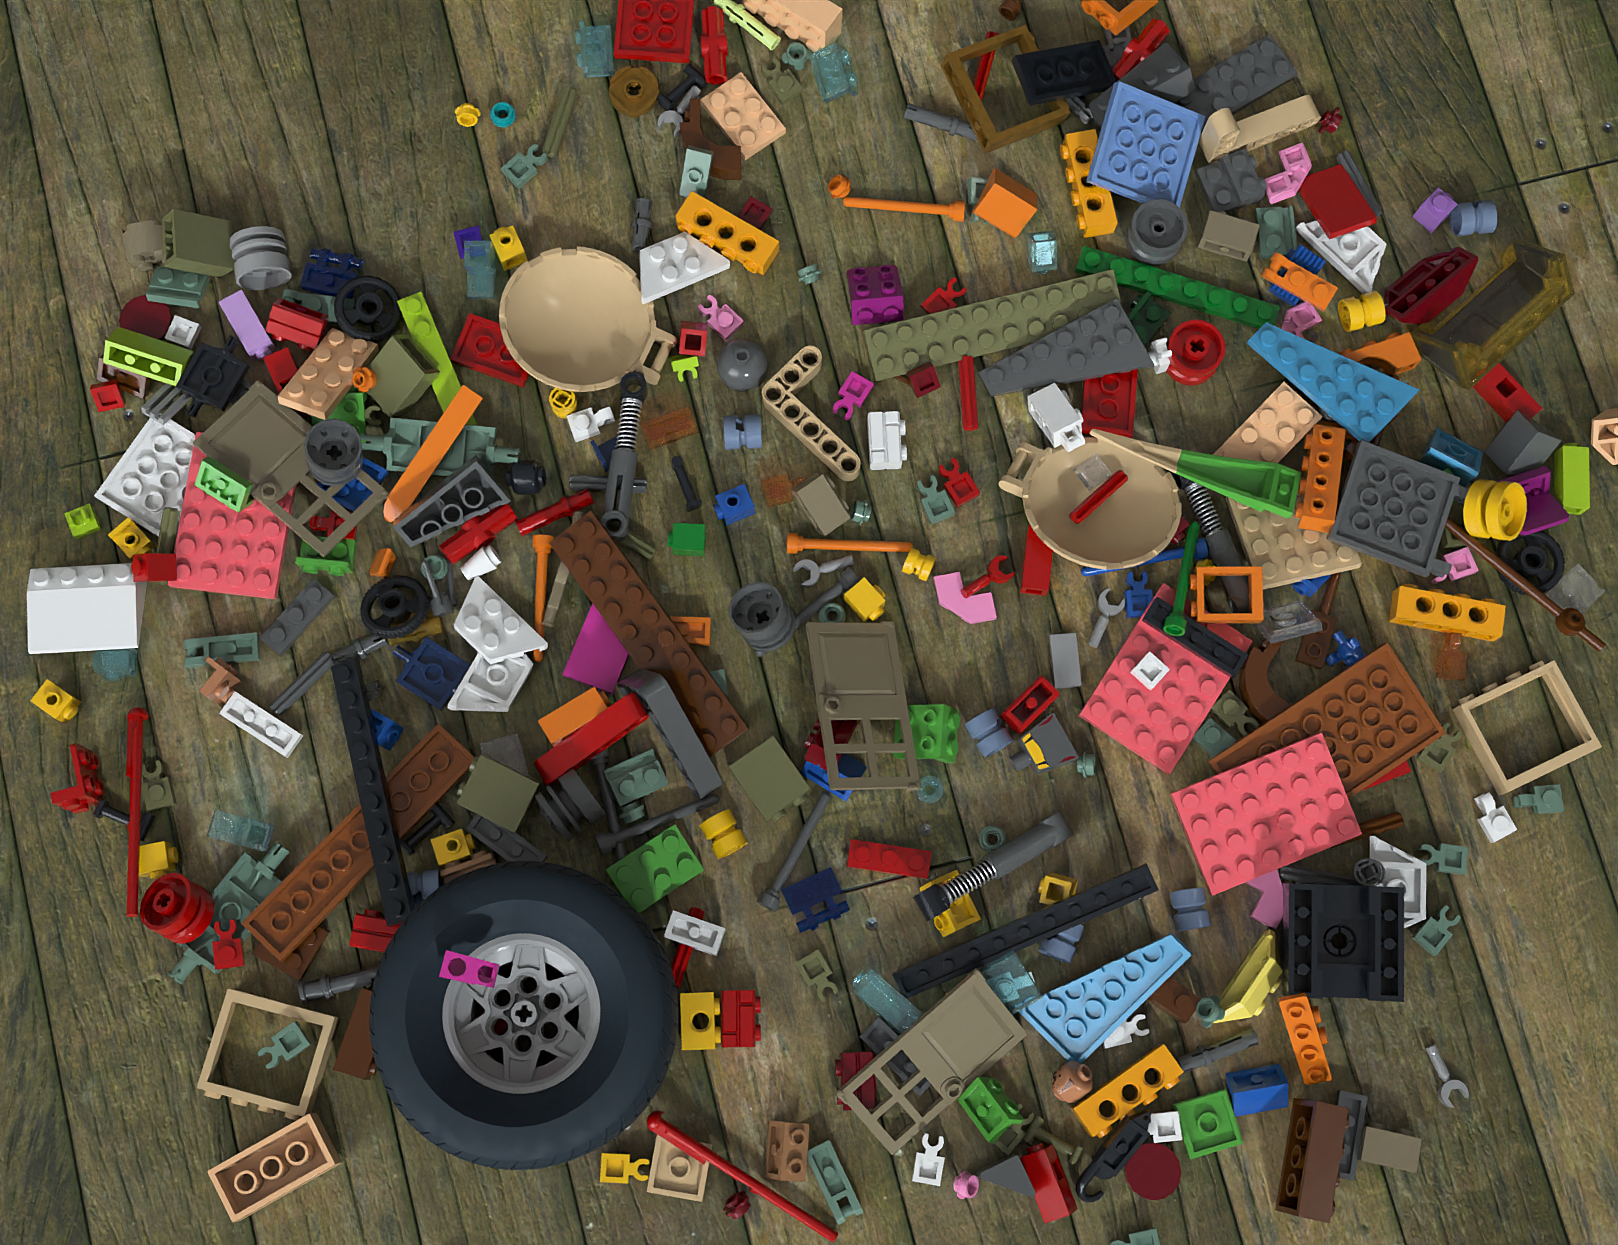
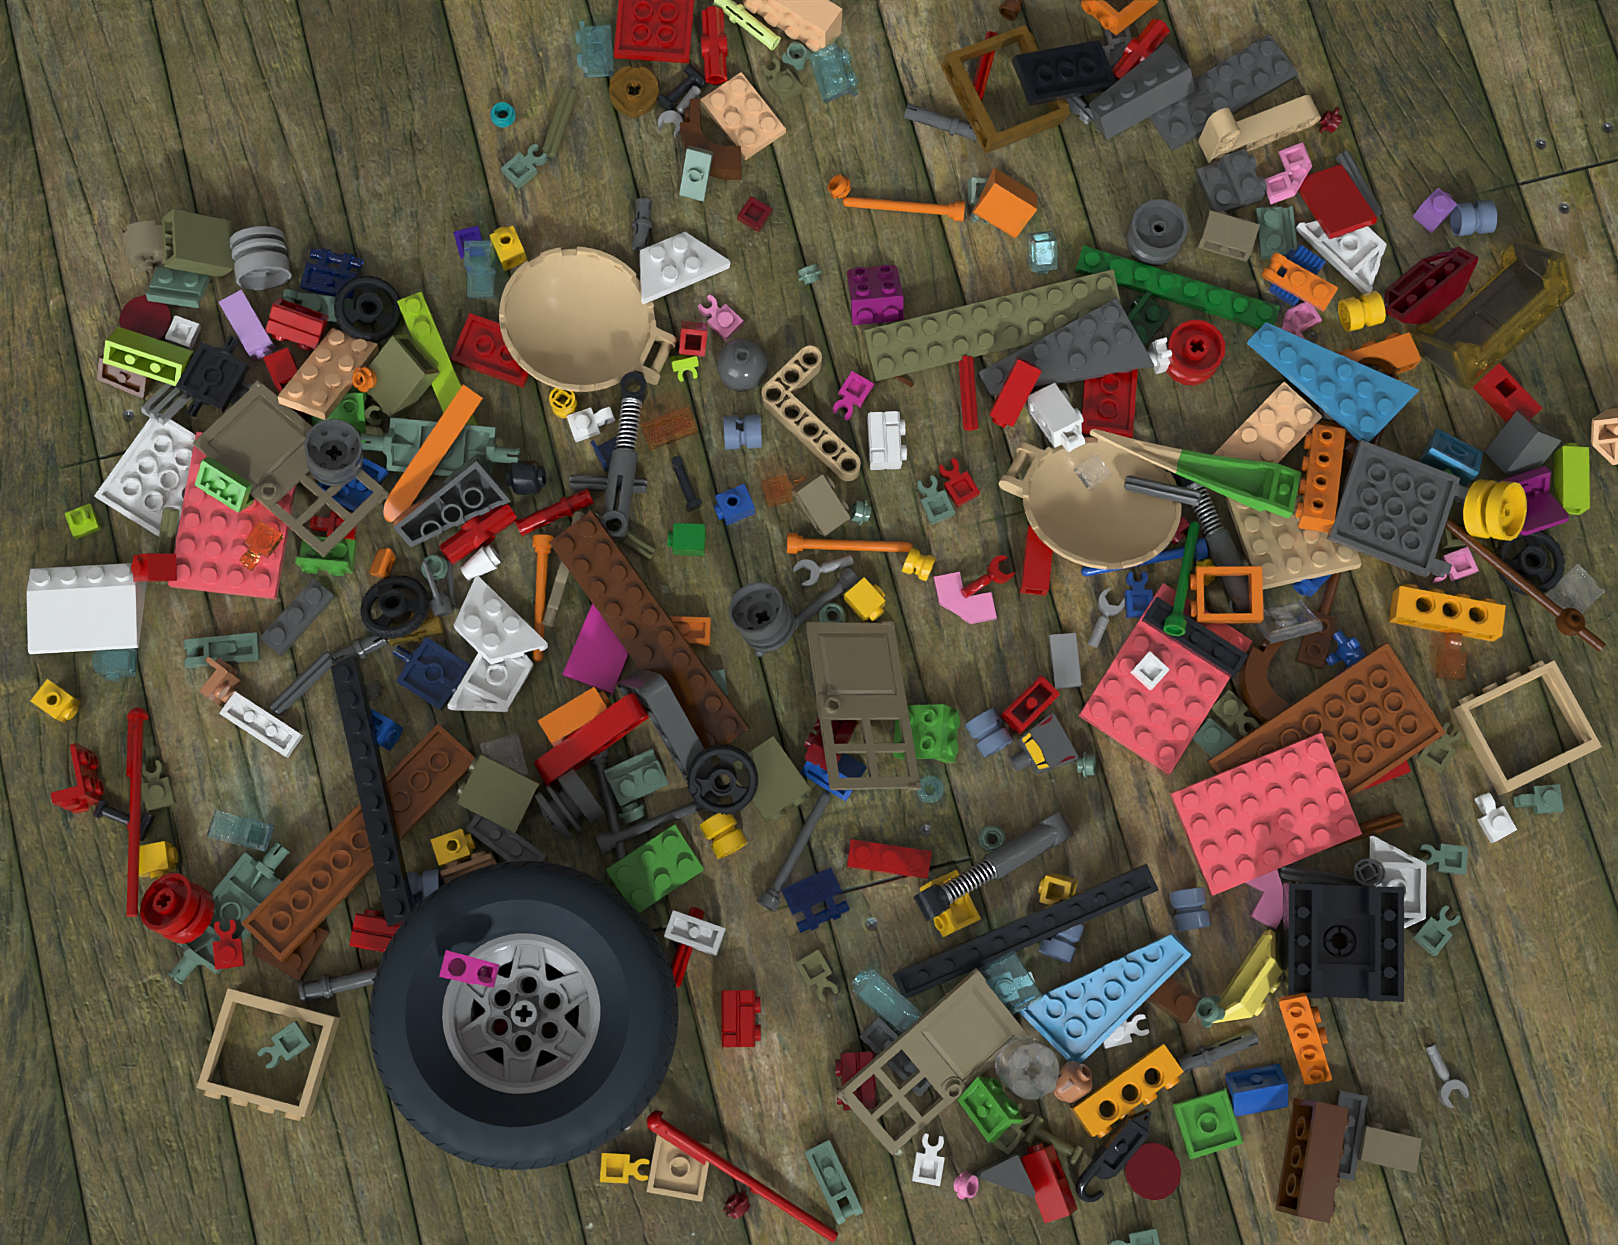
red plate [90,379,126,412] -> none
yellow brick [108,517,156,561] -> none
light nougat brick [207,1113,342,1223] -> none
reddish brown brick [333,988,378,1080] -> none
black piece [400,803,455,856] -> none
yellow plate [455,103,480,127] -> none
light orange brick [675,191,779,276] -> none
yellow brick [680,992,721,1051] -> none
medium nougat bracket [765,1120,809,1182] -> none
dark red plate [907,362,940,398] -> none
red plate [920,278,967,315] -> none
light orange brick [1060,129,1118,238] -> none
red axle [1069,470,1128,524] -> none
medium blue plate [1086,81,1205,208] -> none
white plate [1148,1111,1183,1143] -> none
none -> clear orange plate [239,521,284,572]
none -> black wheel [687,744,758,815]
none -> red brick [989,356,1042,428]
none -> clear brick [995,1036,1059,1099]
none -> dark grey axle [1124,475,1202,506]

